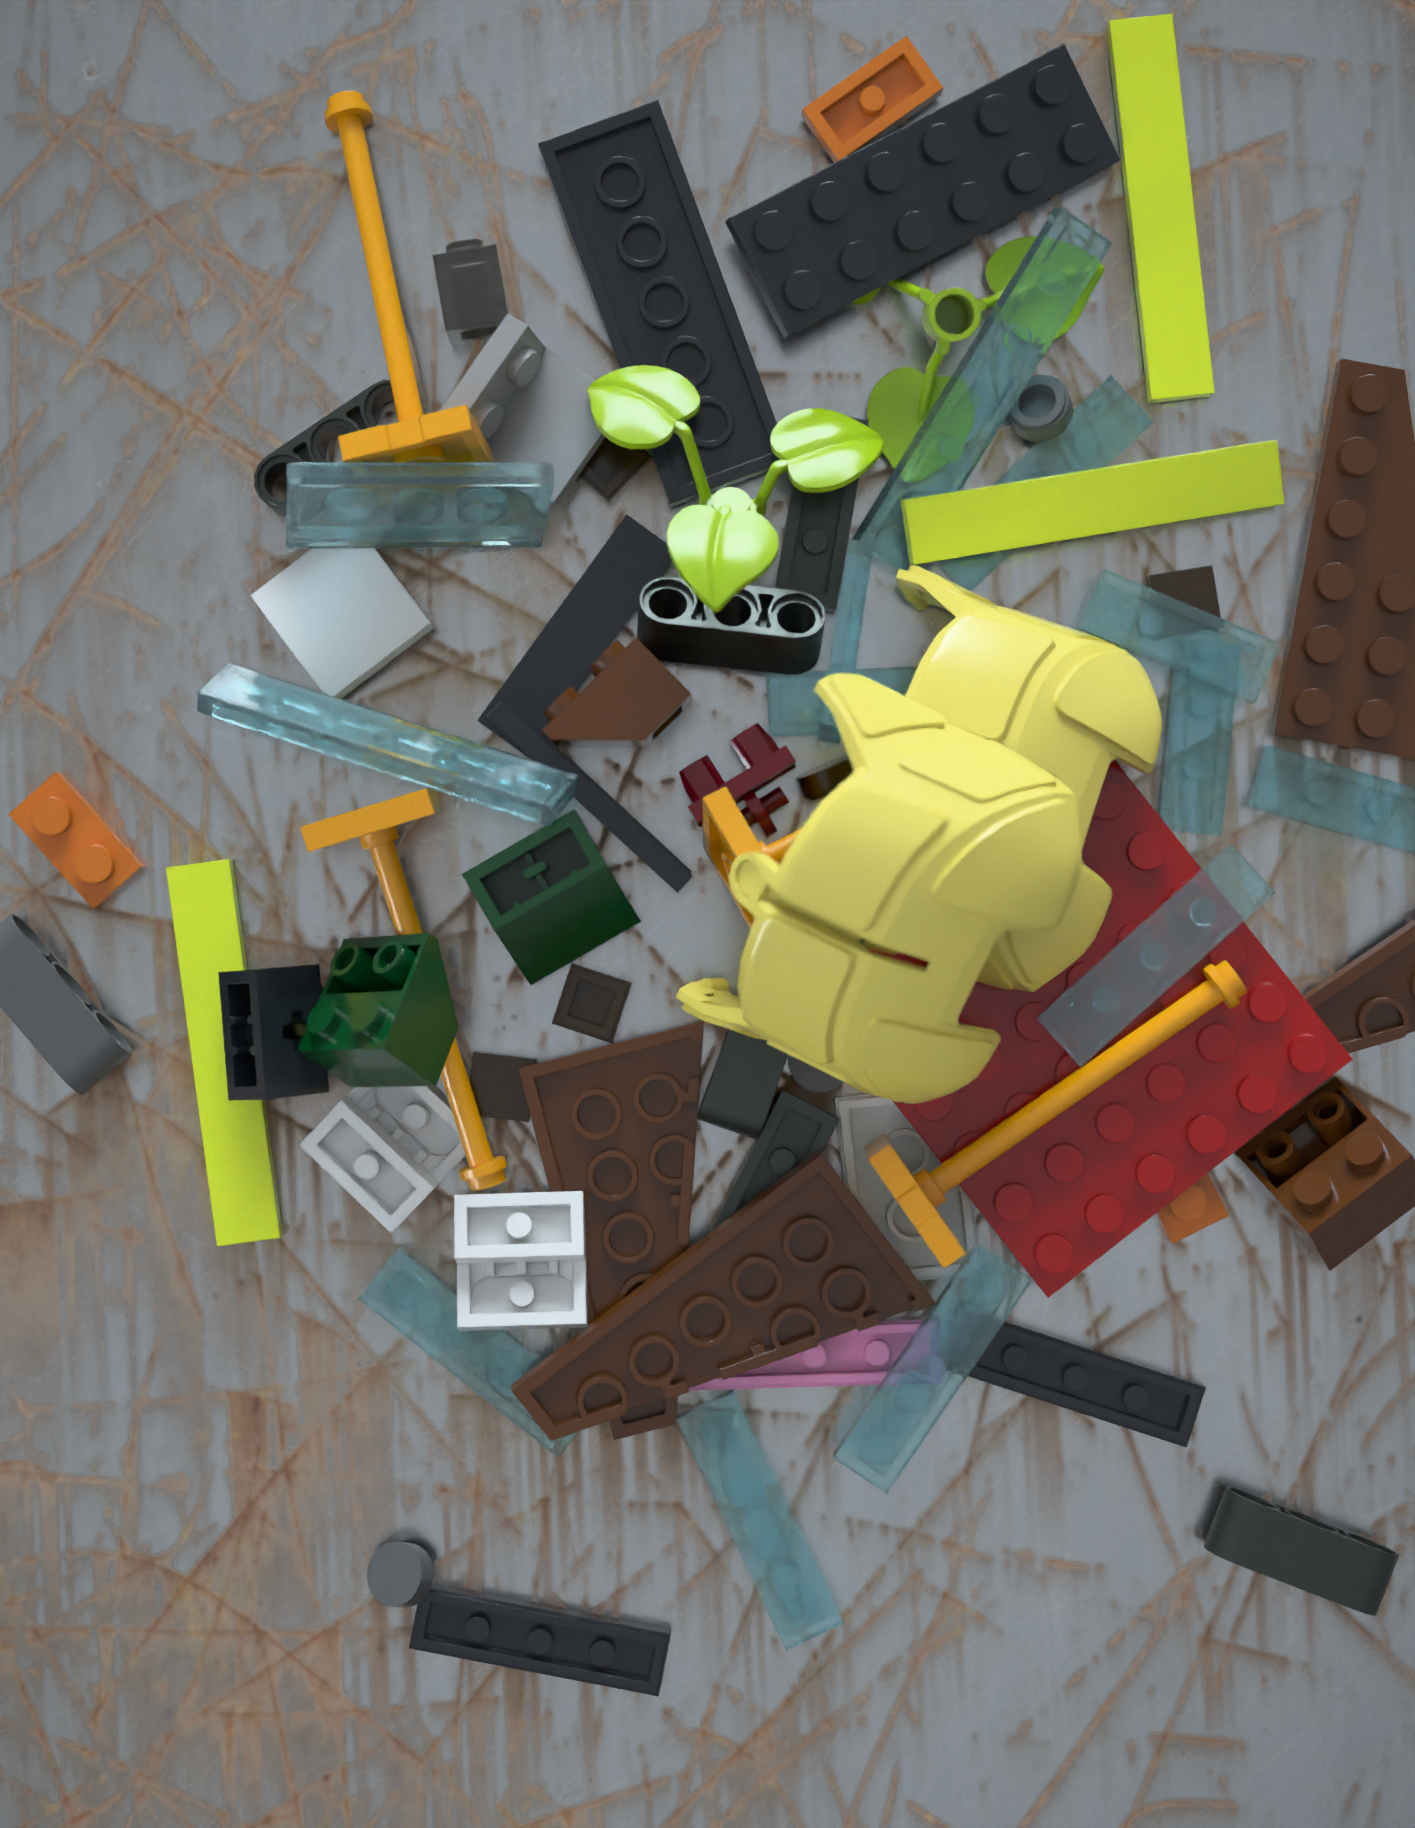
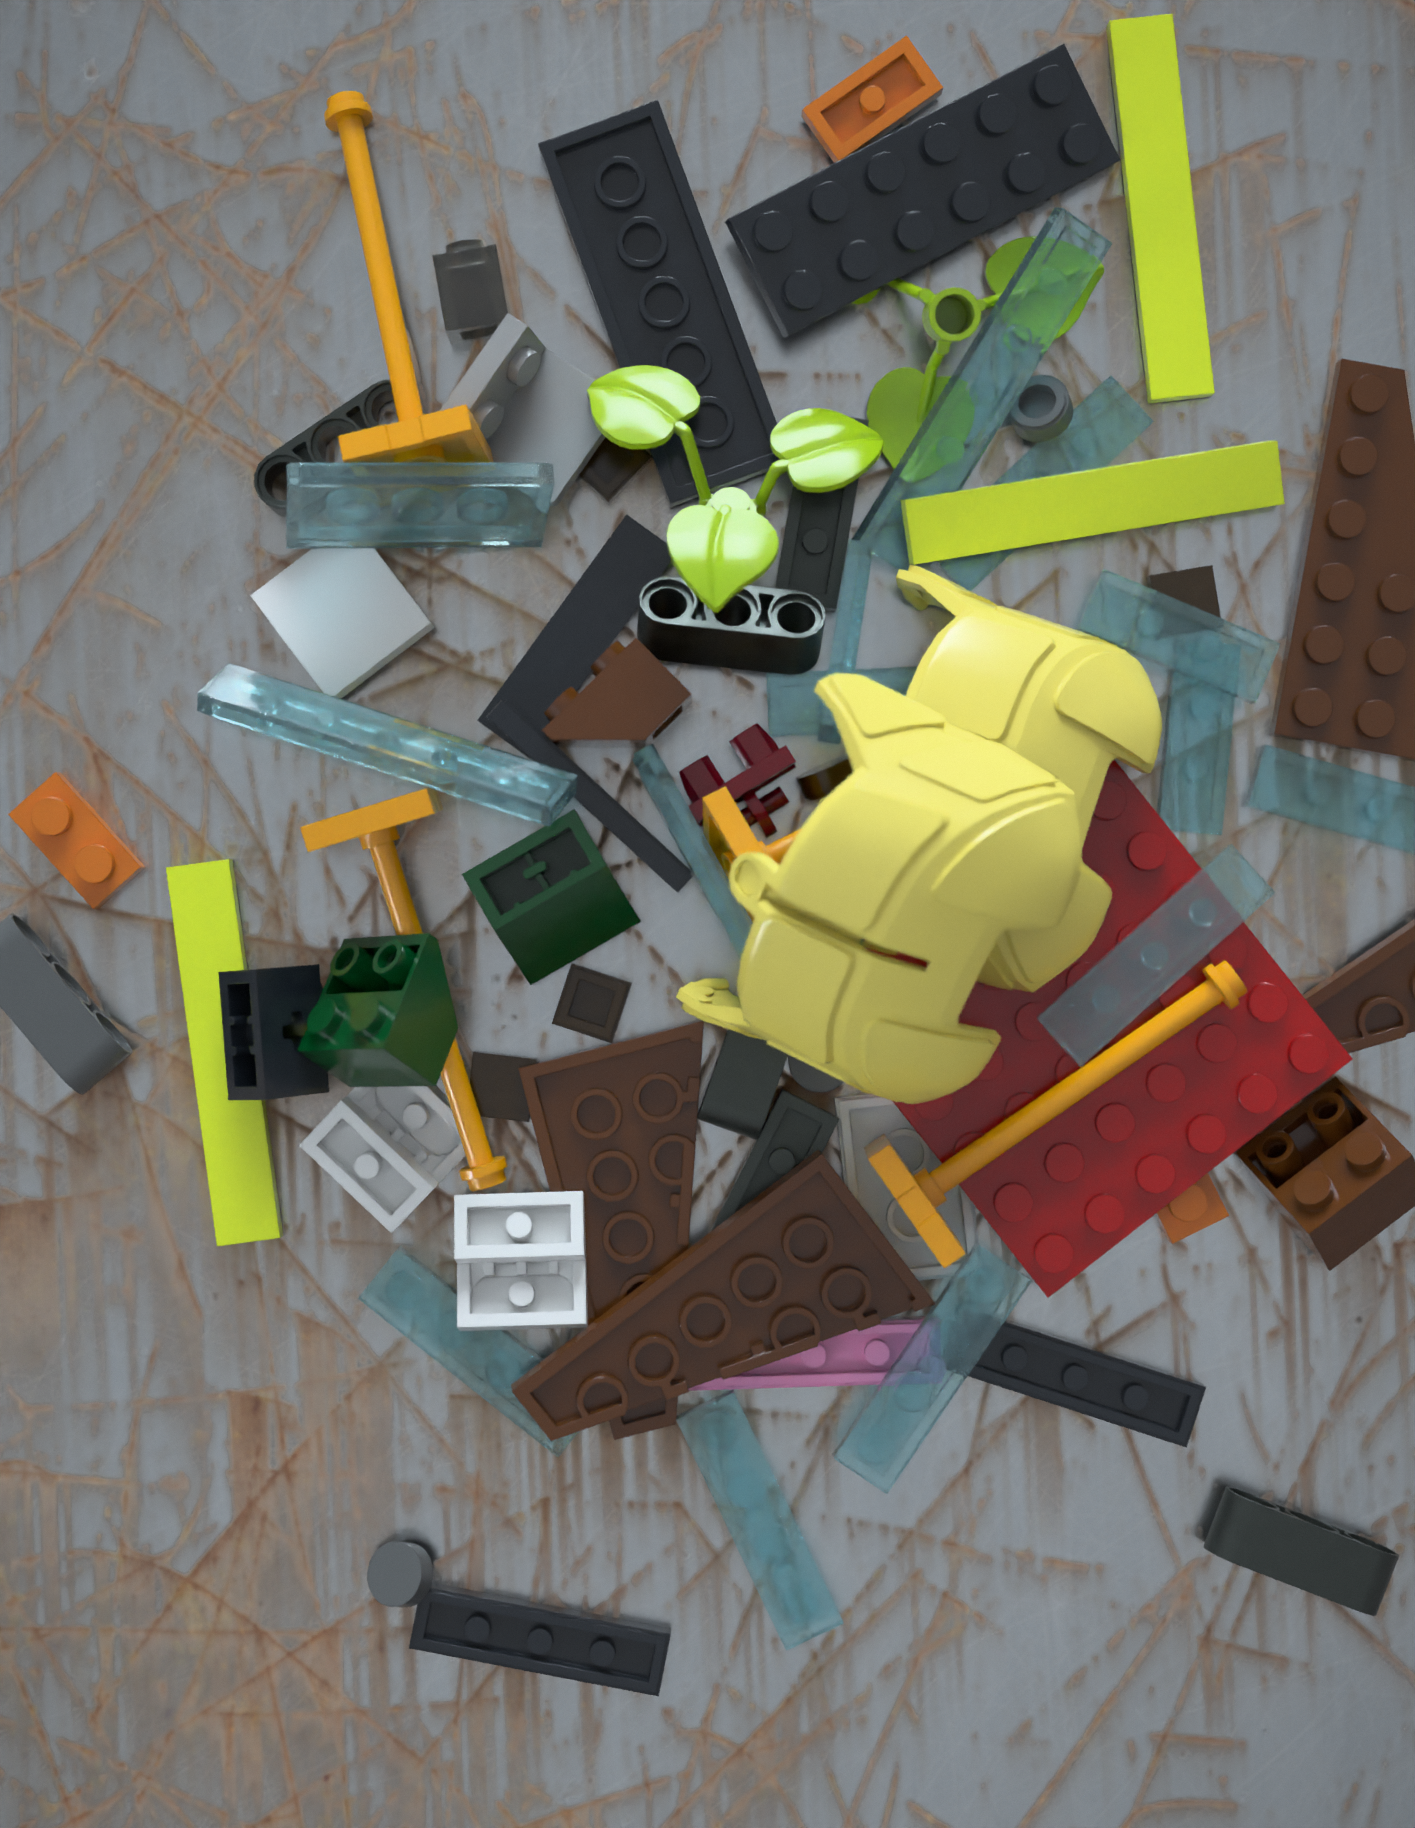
none -> clear light blue tile [632,744,753,960]

